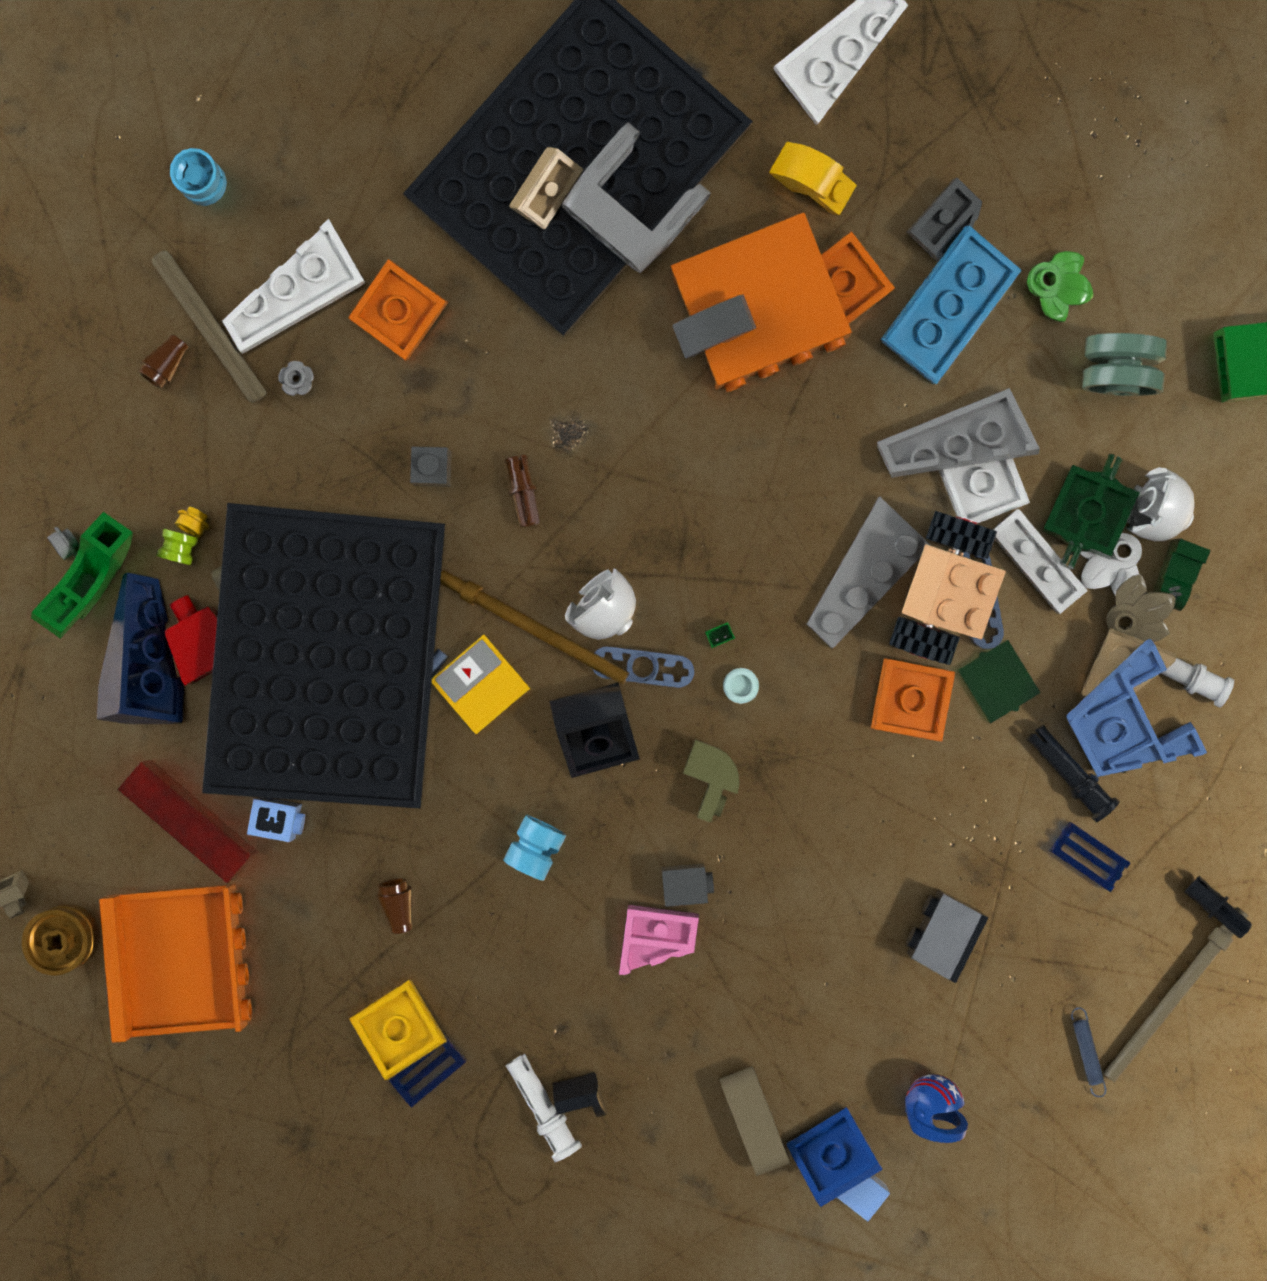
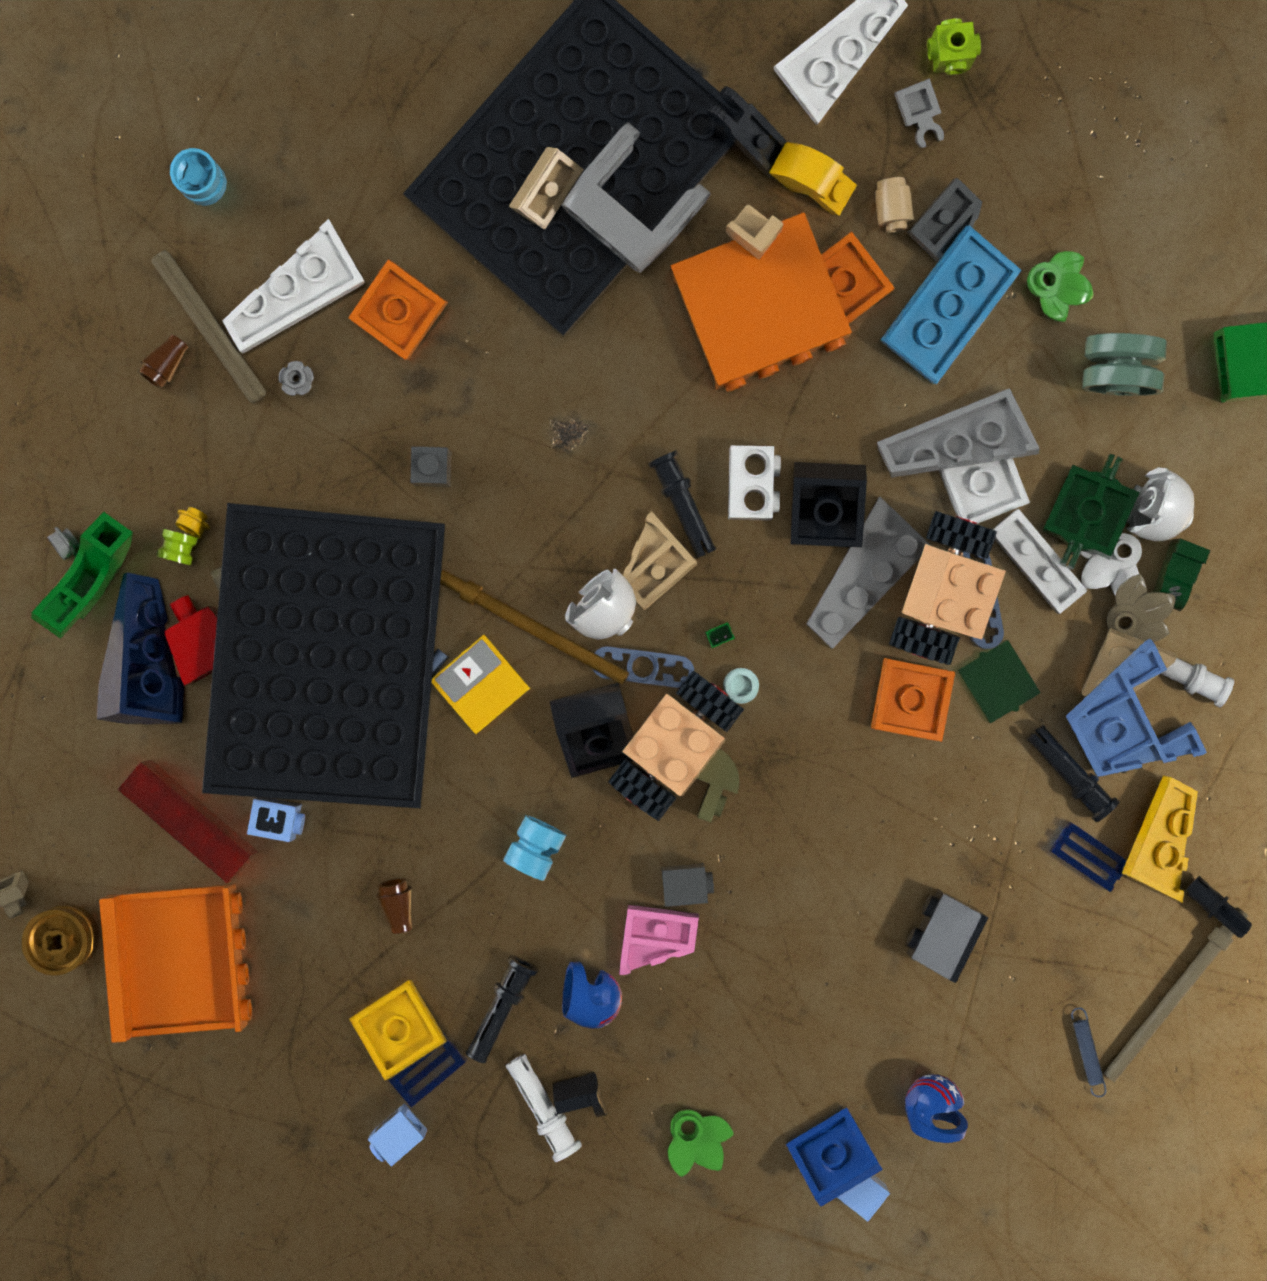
reddish brown axle [505,455,540,527] -> none
dark grey slope [672,294,756,359] -> none
dark tan beam [719,1066,790,1176] -> none
none -> light blue brick [368,1103,427,1167]
none -> black pin [465,955,538,1063]
none -> blue helmet [562,961,622,1029]
none -> brick [608,670,744,821]
none -> tan wing [623,511,698,611]
none -> black pin [648,450,717,559]
none -> bright green plate [668,1109,734,1177]
none -> black hinge [707,86,787,179]
none -> tan panel [725,205,784,259]
none -> white brick [728,445,781,521]
none -> black slope [790,462,867,548]
none -> tan brick [874,177,914,233]
none -> light grey plate [894,78,944,148]
none -> lime brick [927,18,981,75]
none -> yellow wing [1121,776,1198,903]

